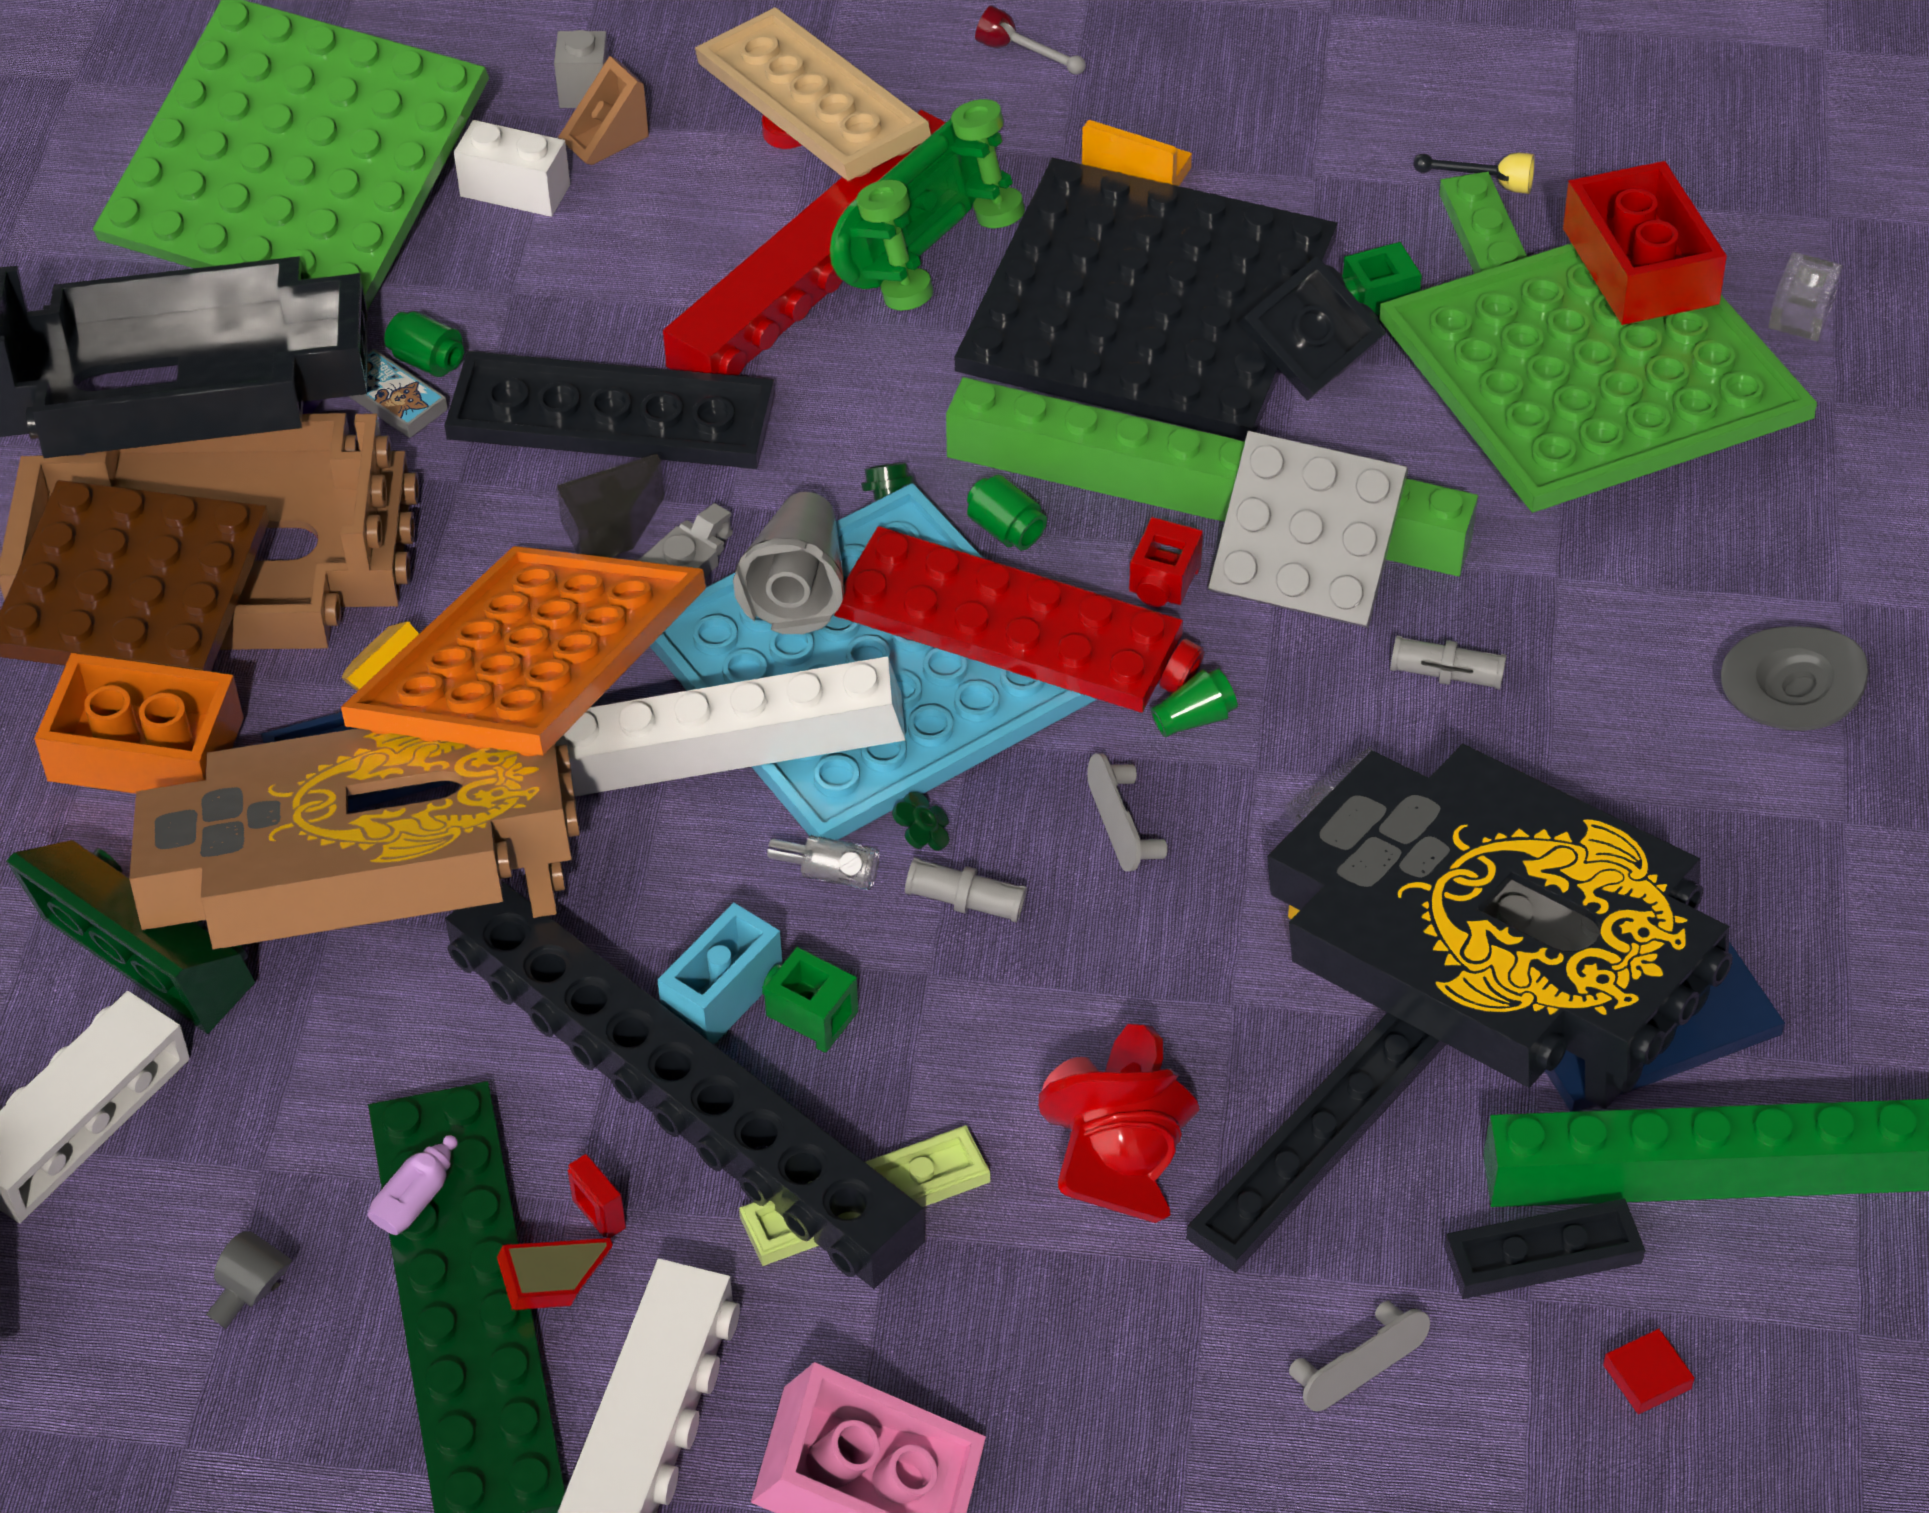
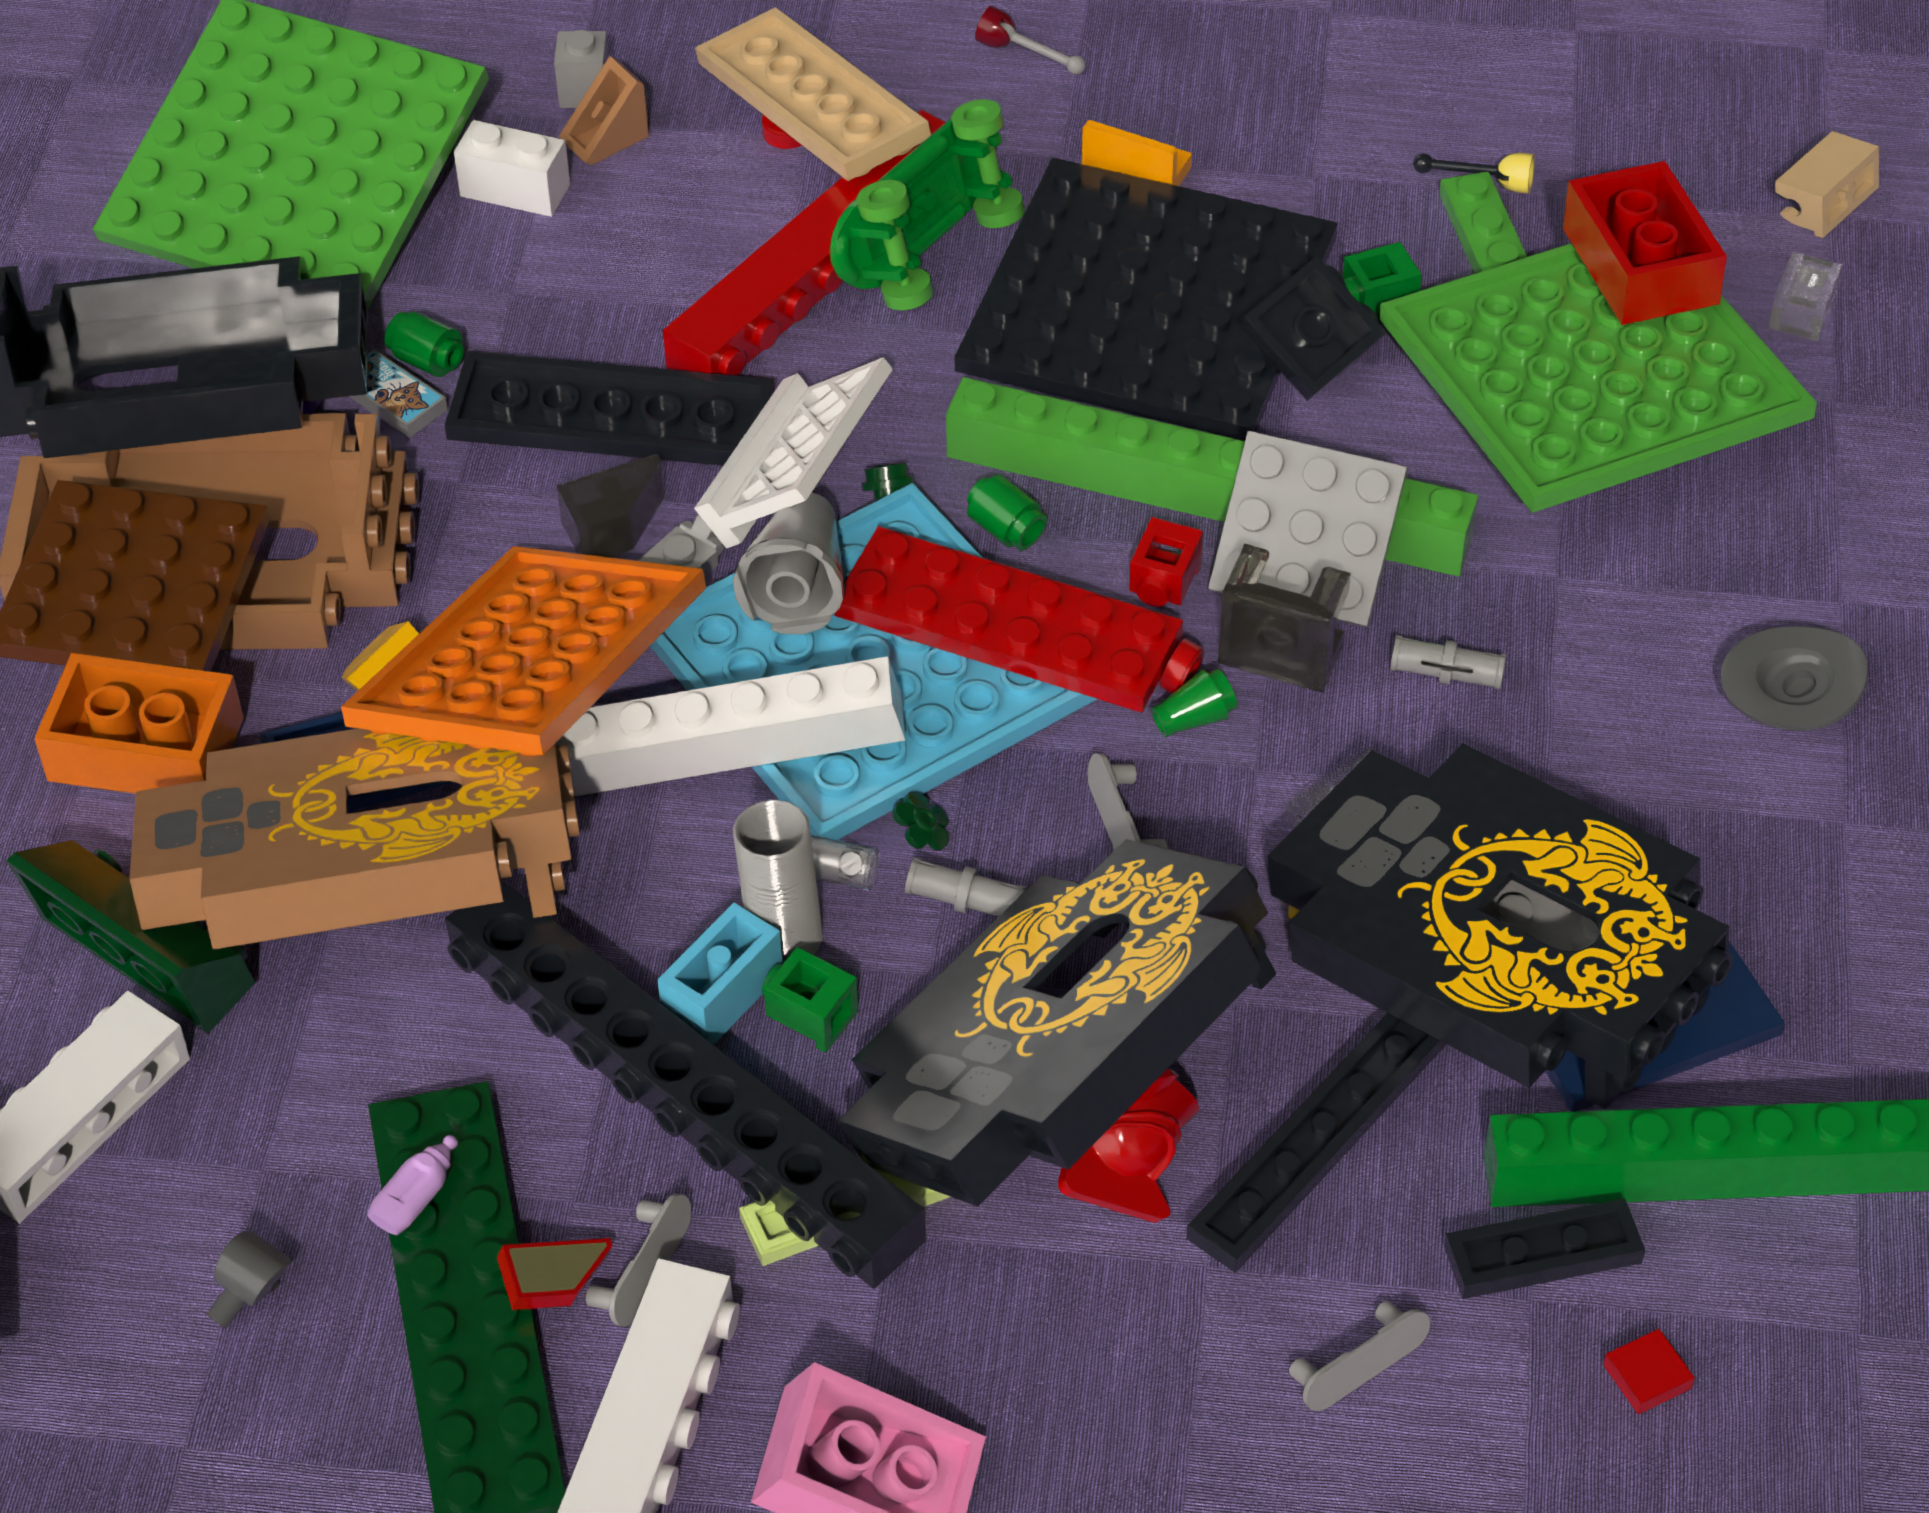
red tile [567,1154,626,1238] -> none
none -> light grey piece [586,1193,691,1327]
none -> white fence [694,357,893,549]
none -> light grey piece [733,800,823,963]
none -> black panel [838,839,1277,1207]
none -> clear smoke panel [1218,543,1351,693]
none -> tan hinge [1775,131,1879,238]

